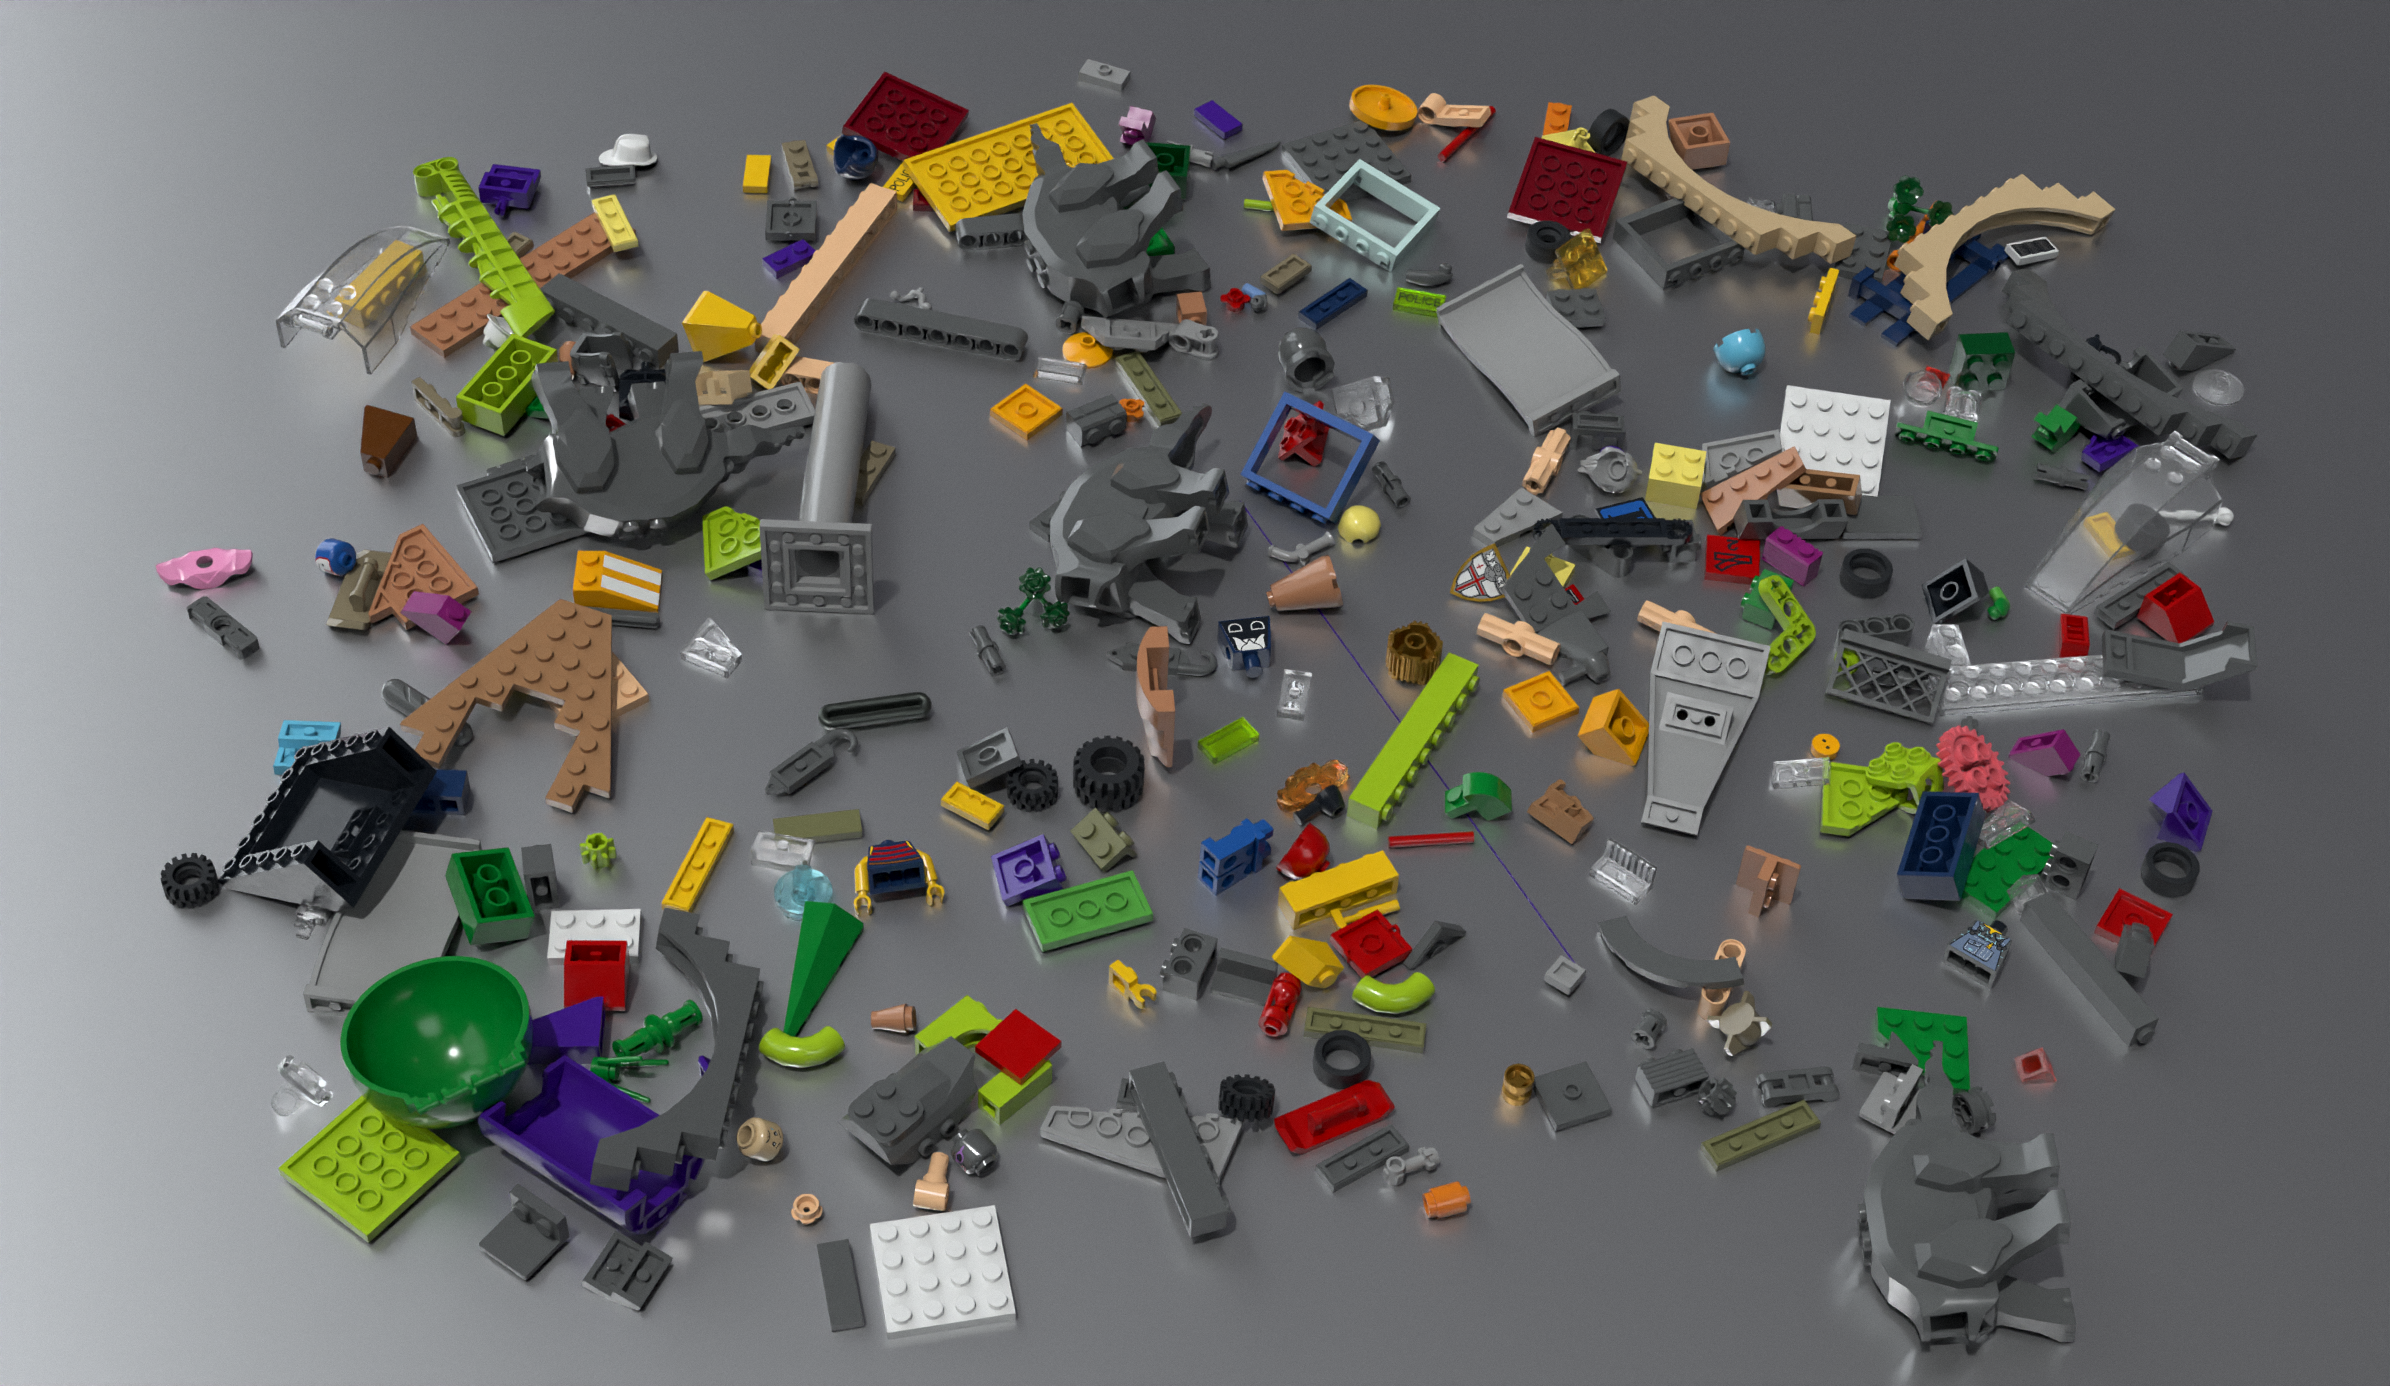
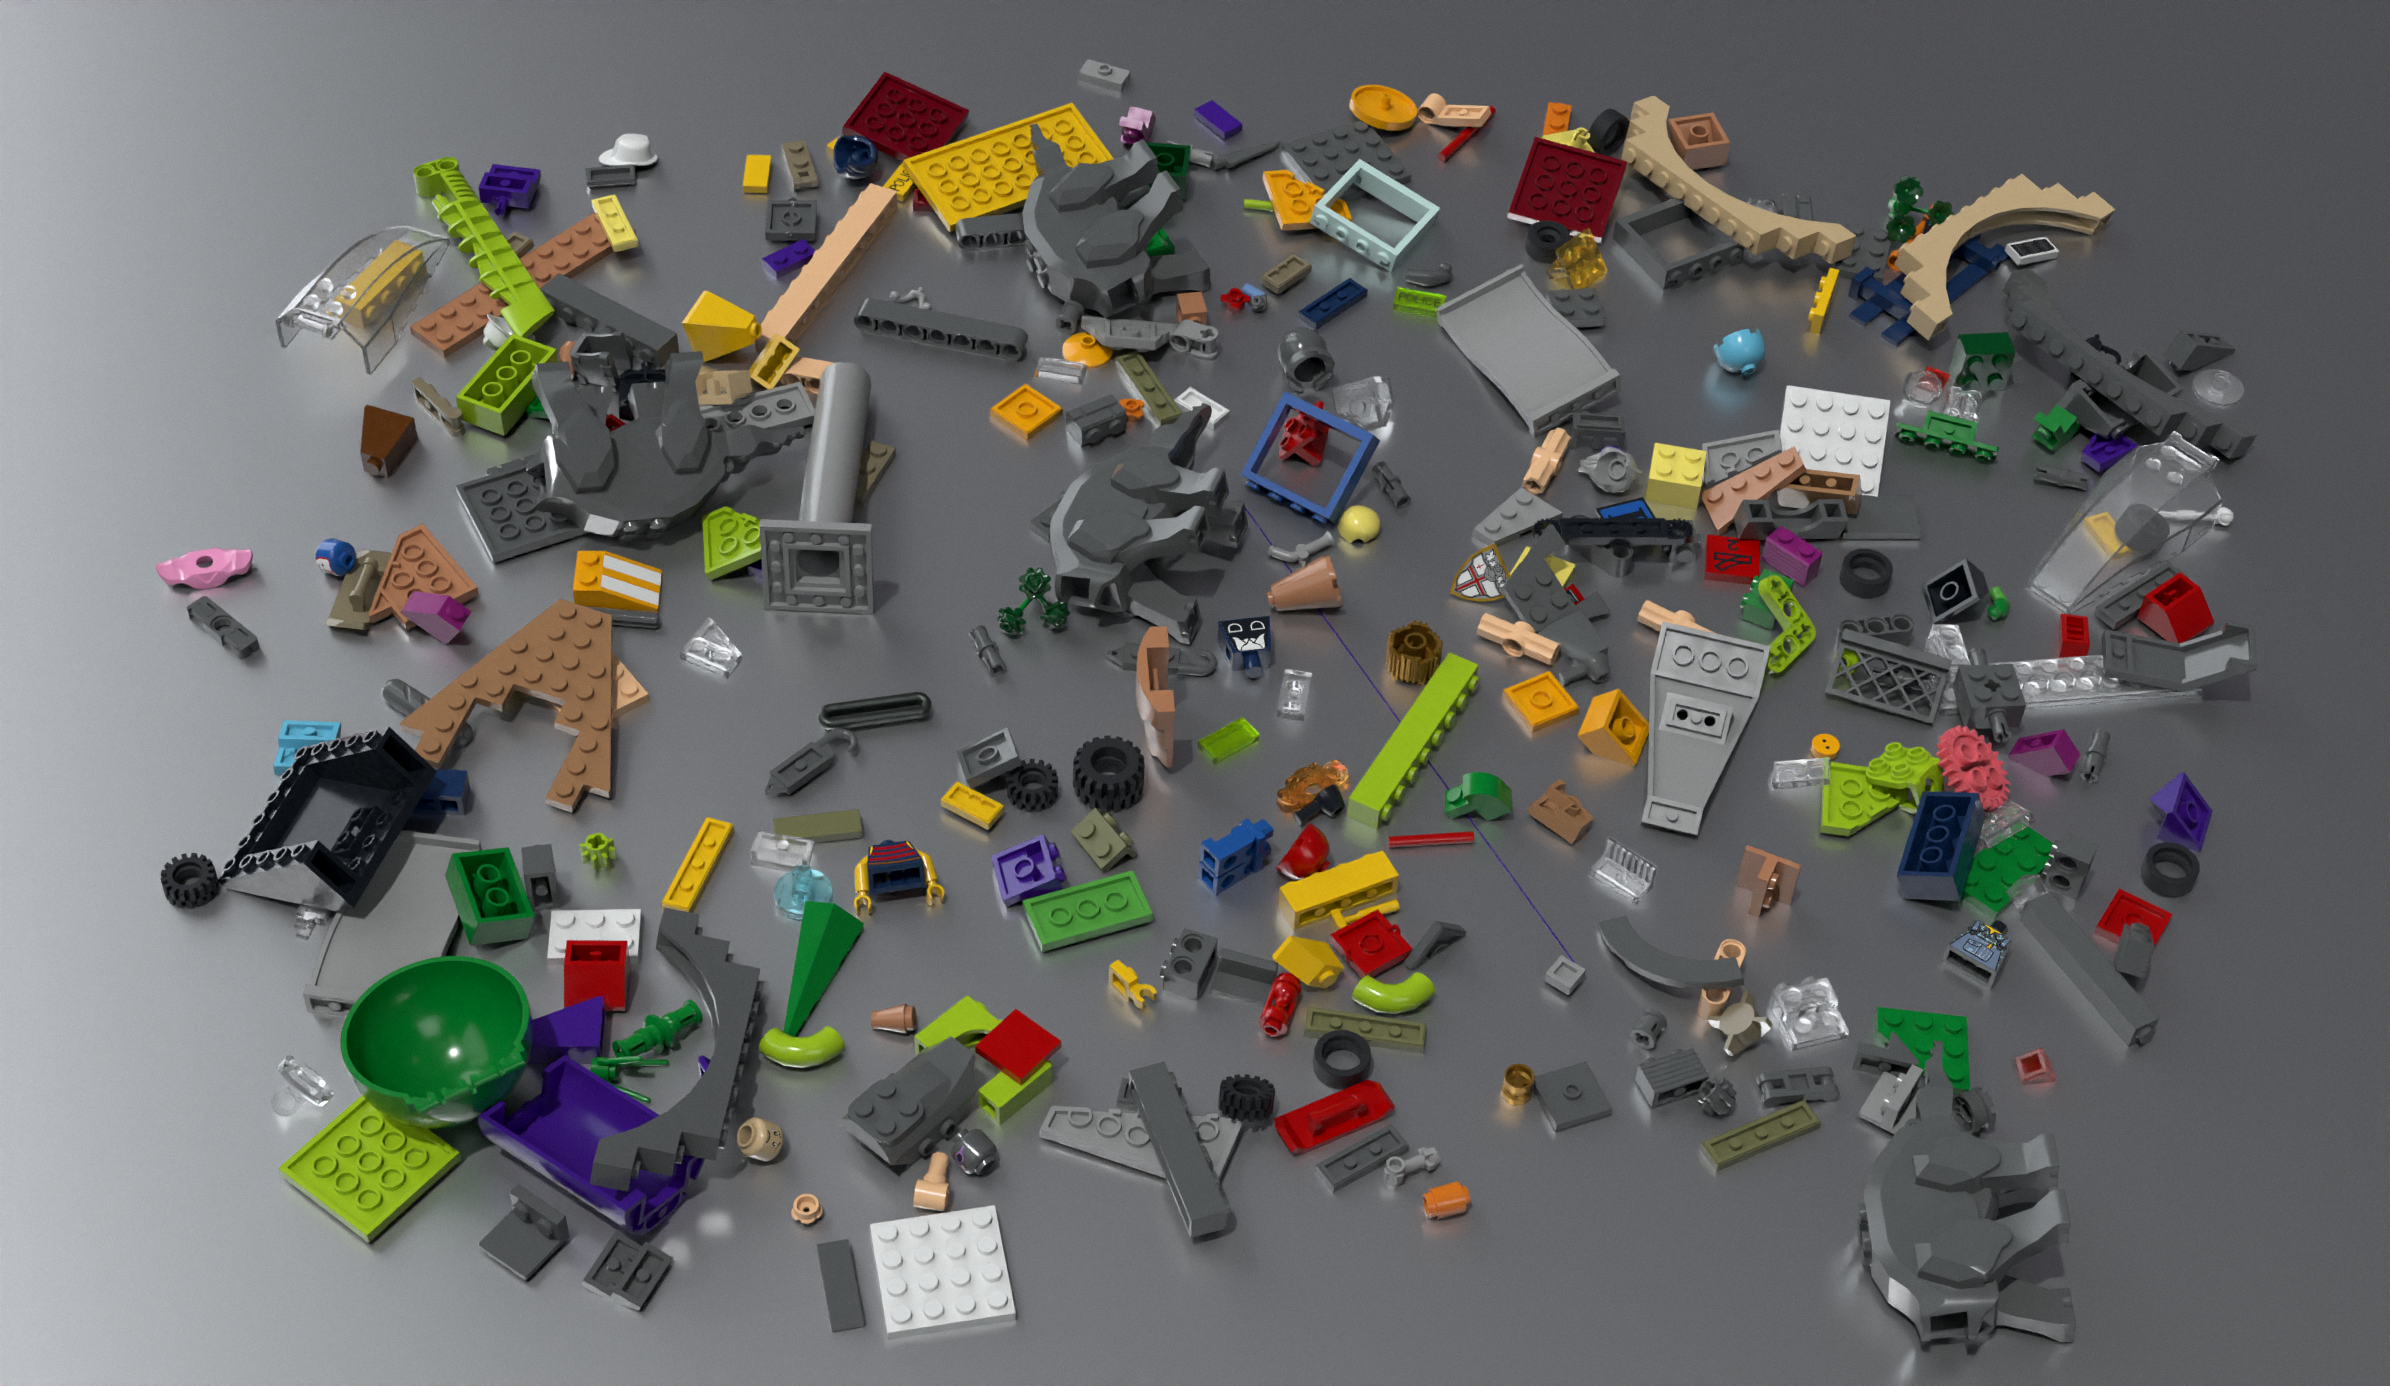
none -> white tile [1174,387,1230,430]
none -> clear plate [1769,976,1849,1051]
none -> dark grey brick [1952,648,2026,743]

